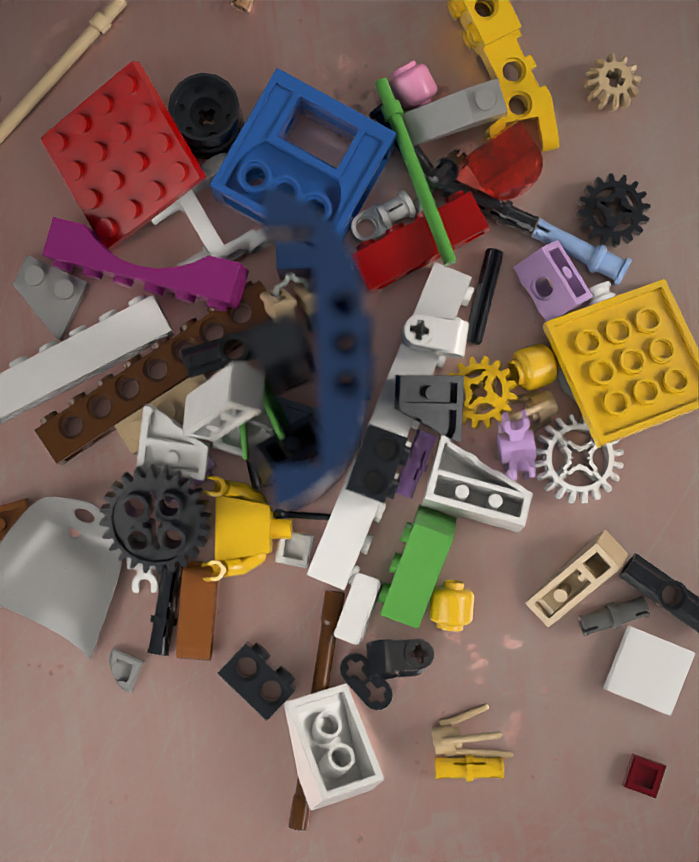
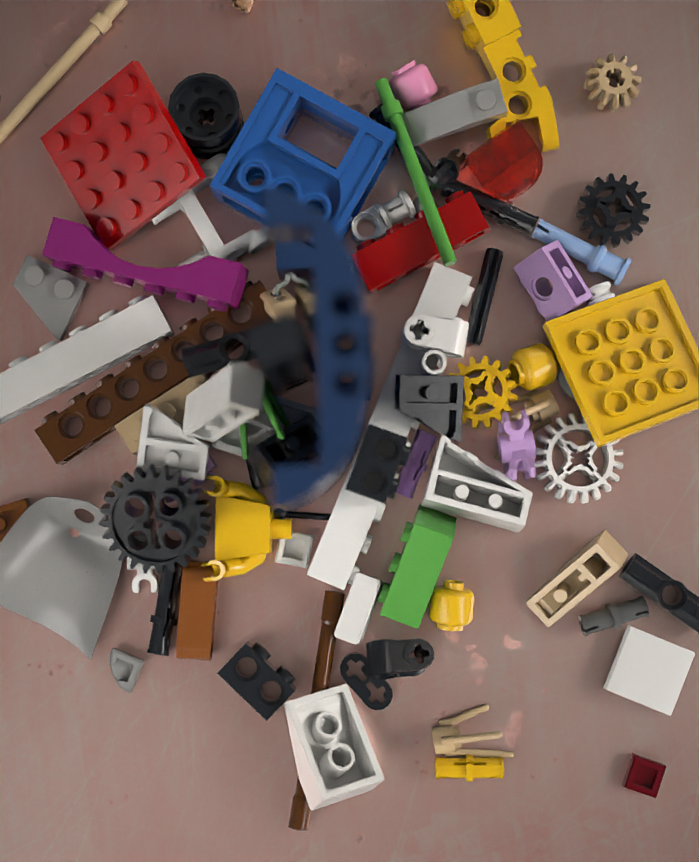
none -> white hinge [421,350,447,375]

